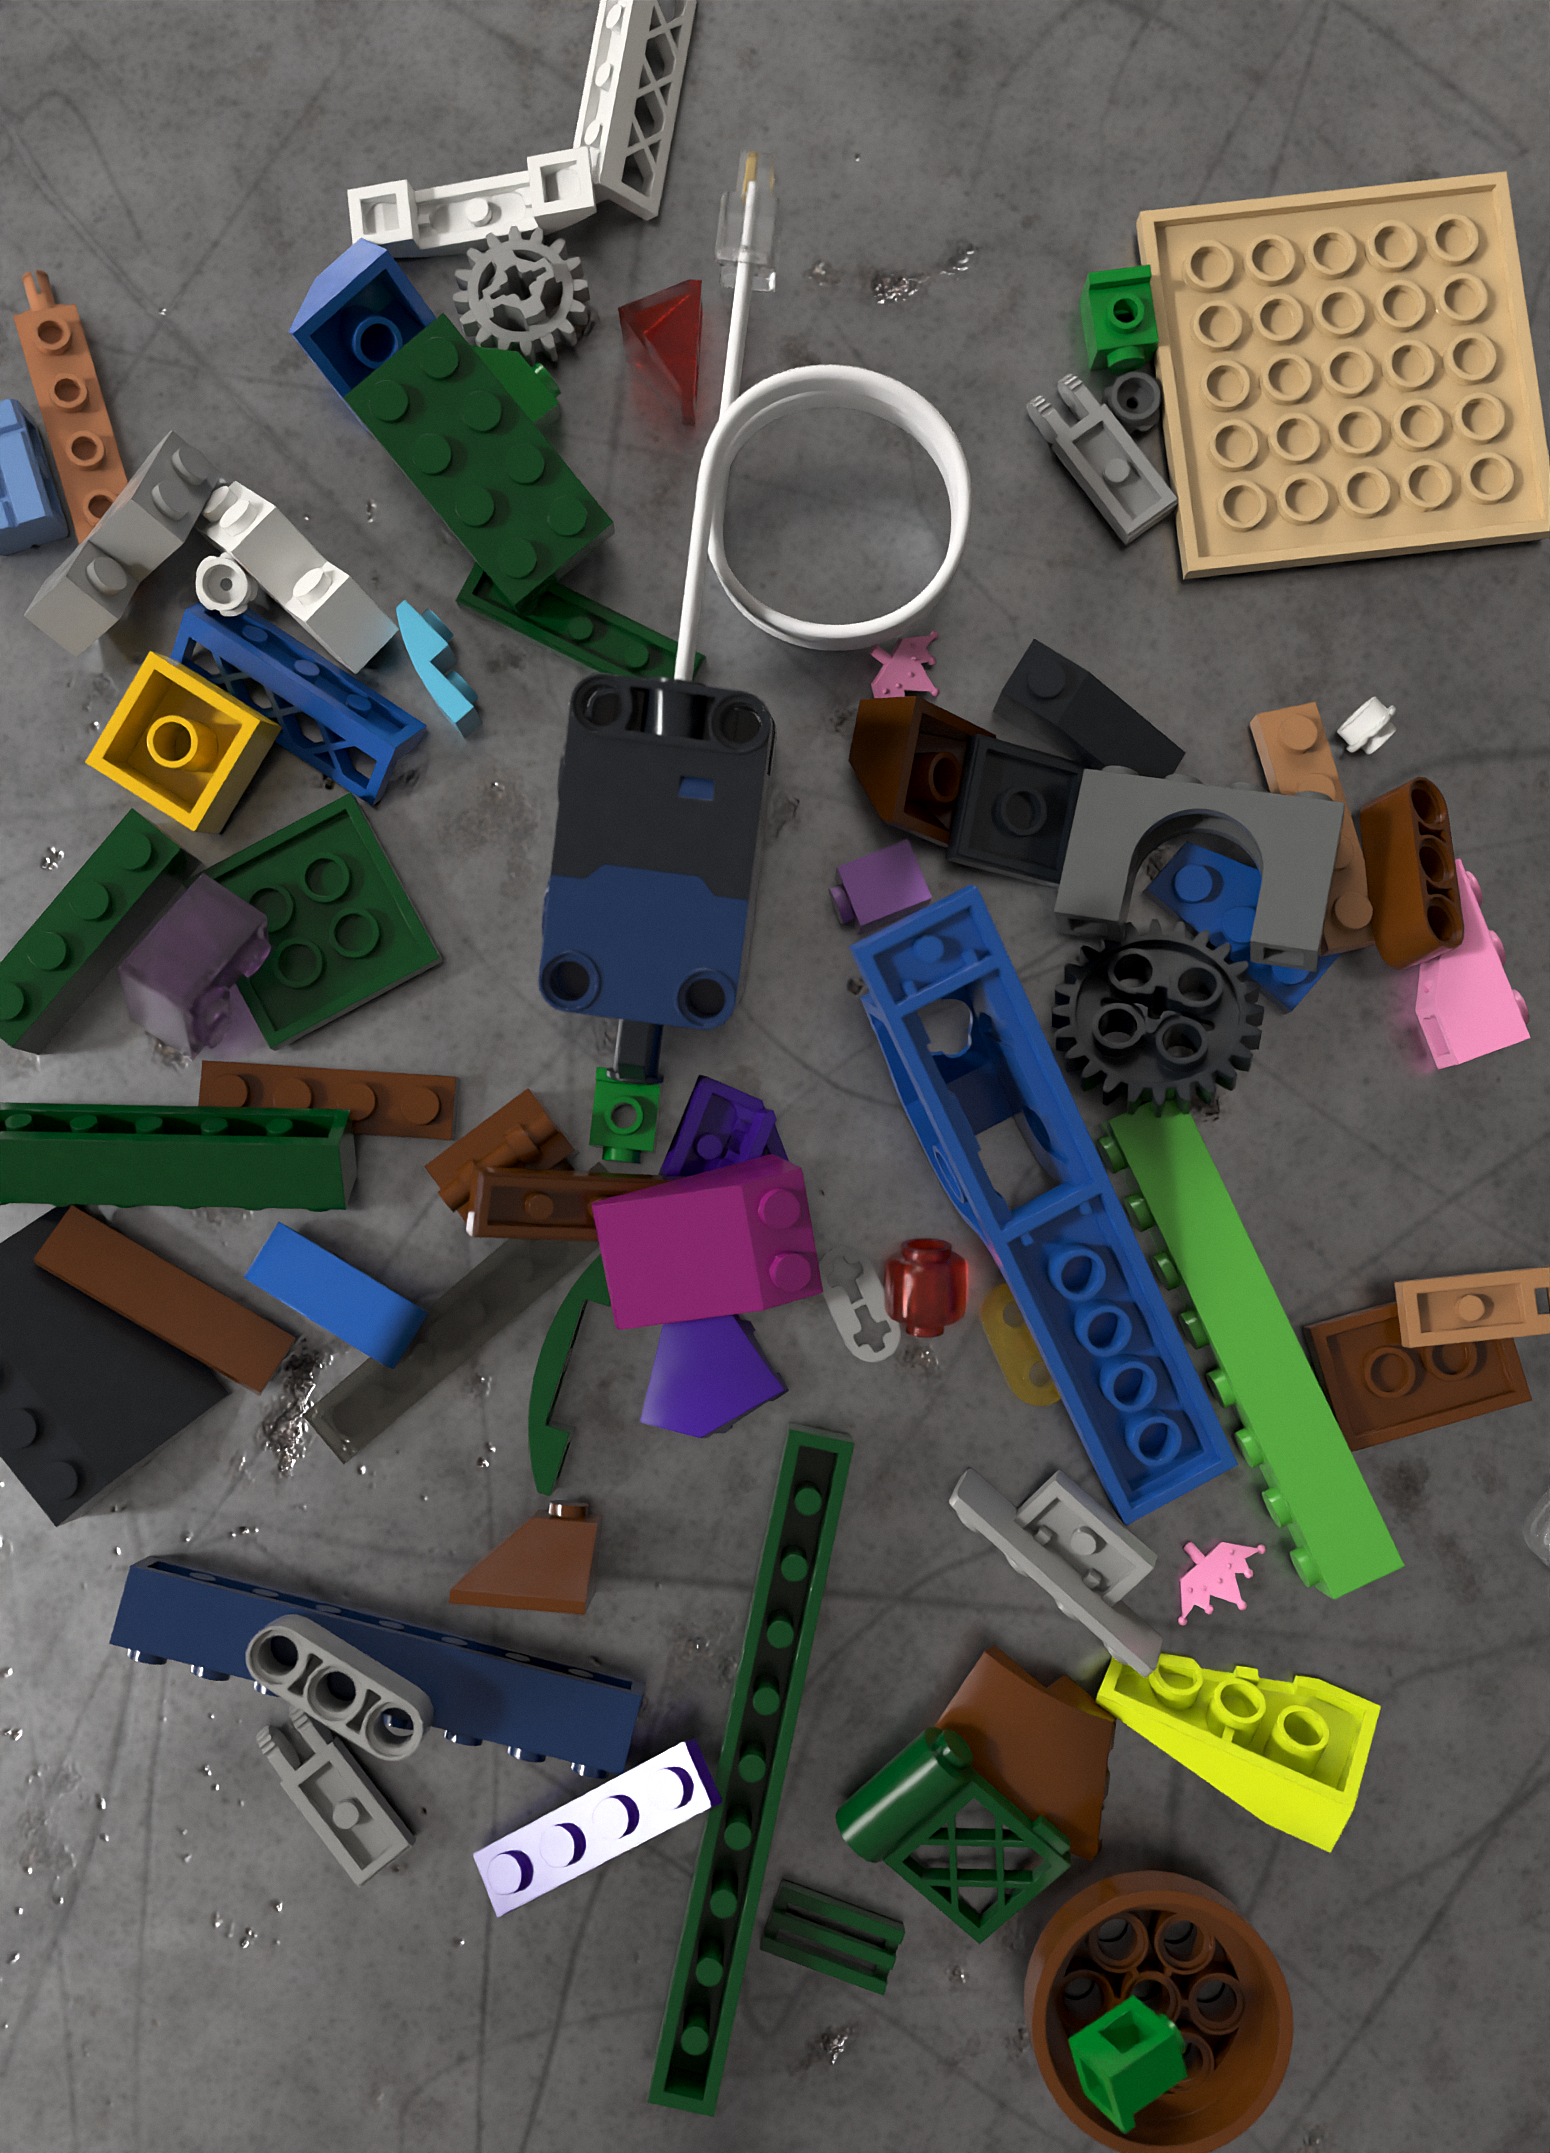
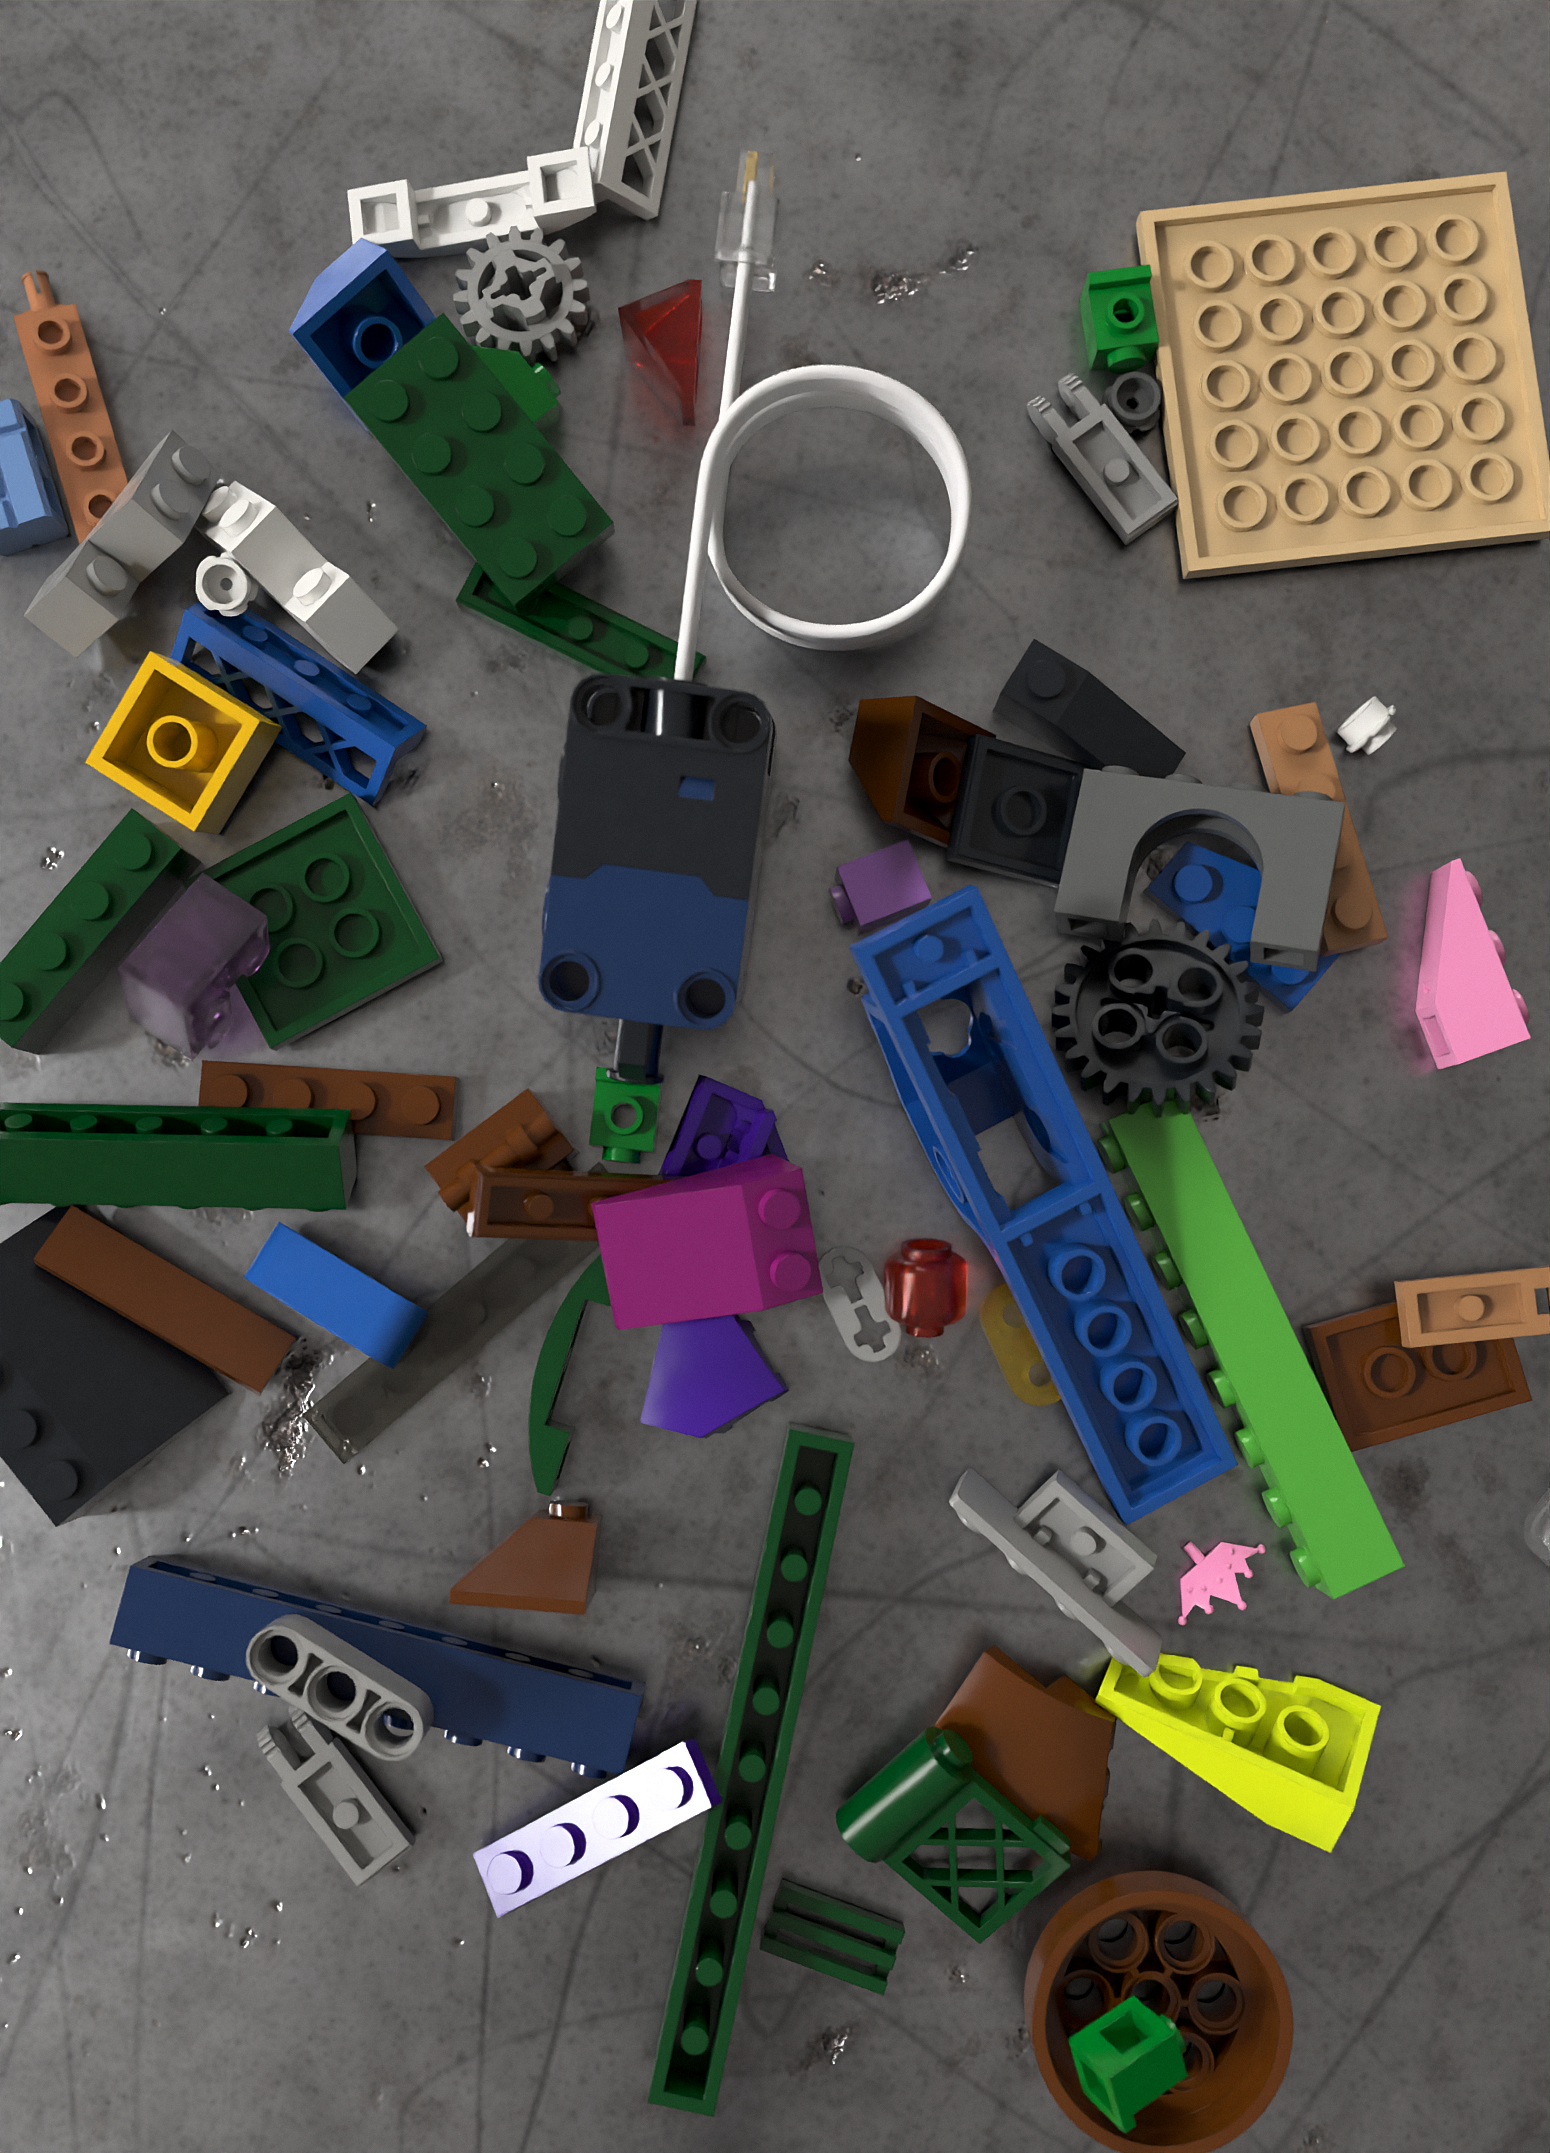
medium azure slope [396,600,482,739] -> none
bright pink piece [869,631,940,698] -> none
reddish brown beam [1360,777,1464,970] -> none

